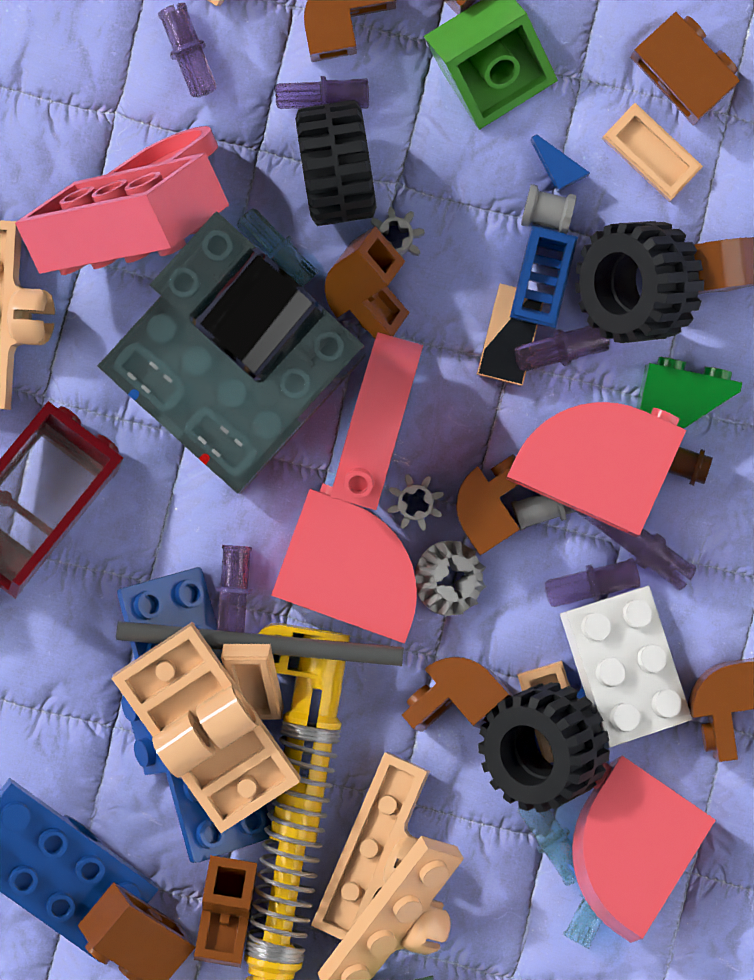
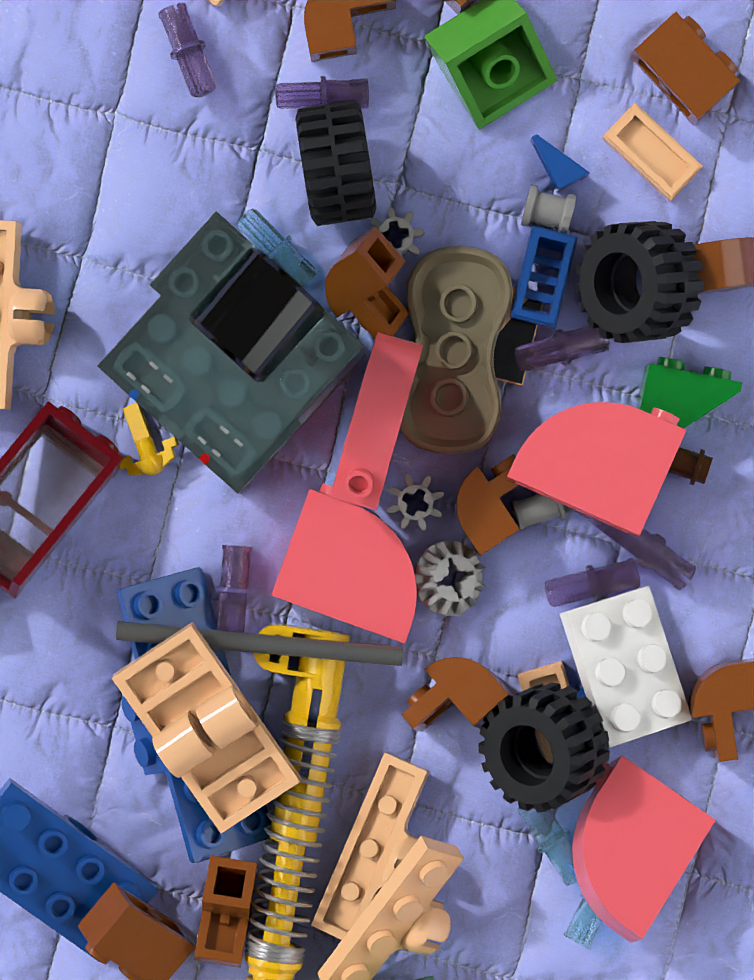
coral brick [15,126,229,275] -> none
light nougat tile [221,644,284,720] -> none
none -> yellow piece [119,402,179,476]
none -> dark tan plate [400,246,513,454]

